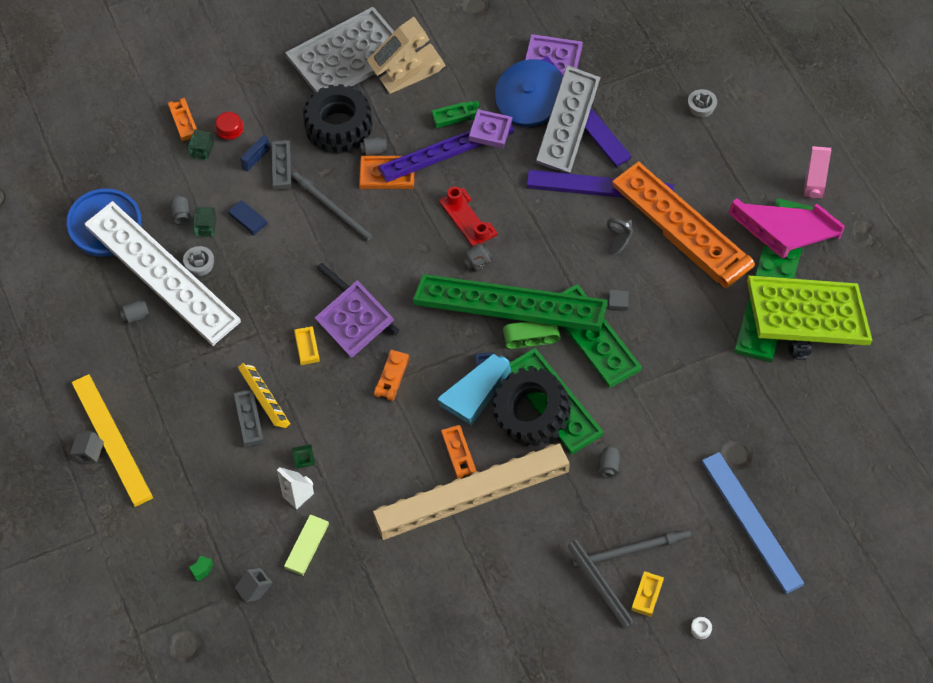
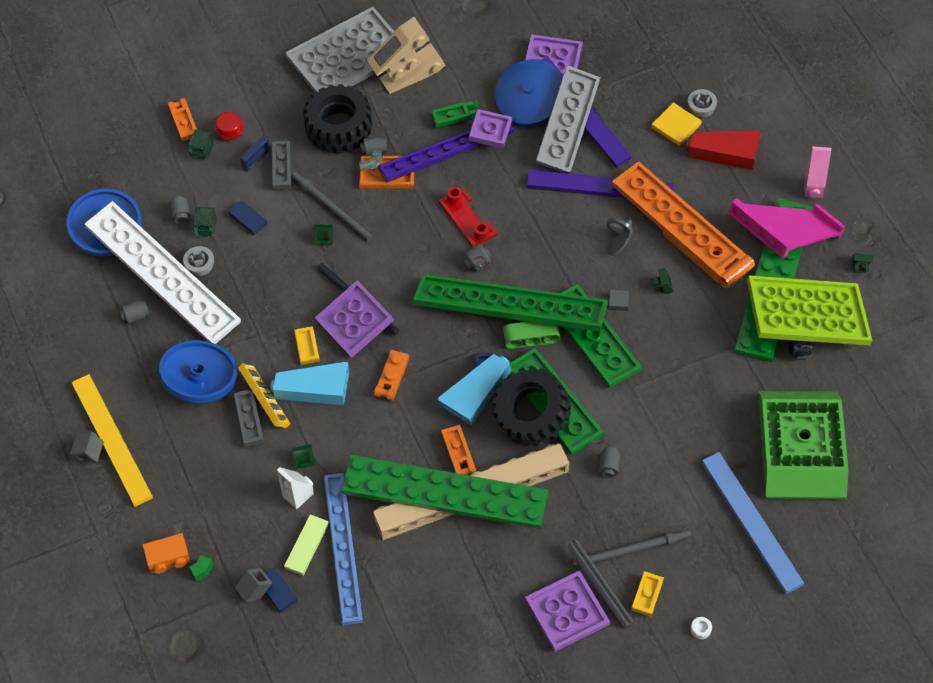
none -> orange brick [143,533,191,574]
none -> blue dish [159,340,237,403]
none -> dark blue tile [265,568,297,613]
none -> medium azure slope [270,362,349,405]
none -> dark green tile [313,224,333,245]
none -> medium blue tile [324,473,363,626]
none -> green plate [342,455,548,529]
none -> clear light blue arm [359,150,383,170]
none -> medium lavender plate [525,570,610,652]
none -> yellow tile [651,102,702,146]
none -> dark green tile [651,268,674,294]
none -> red slope [686,130,761,170]
none -> bright green slope [758,391,848,499]
none -> dark green tile [852,253,874,272]

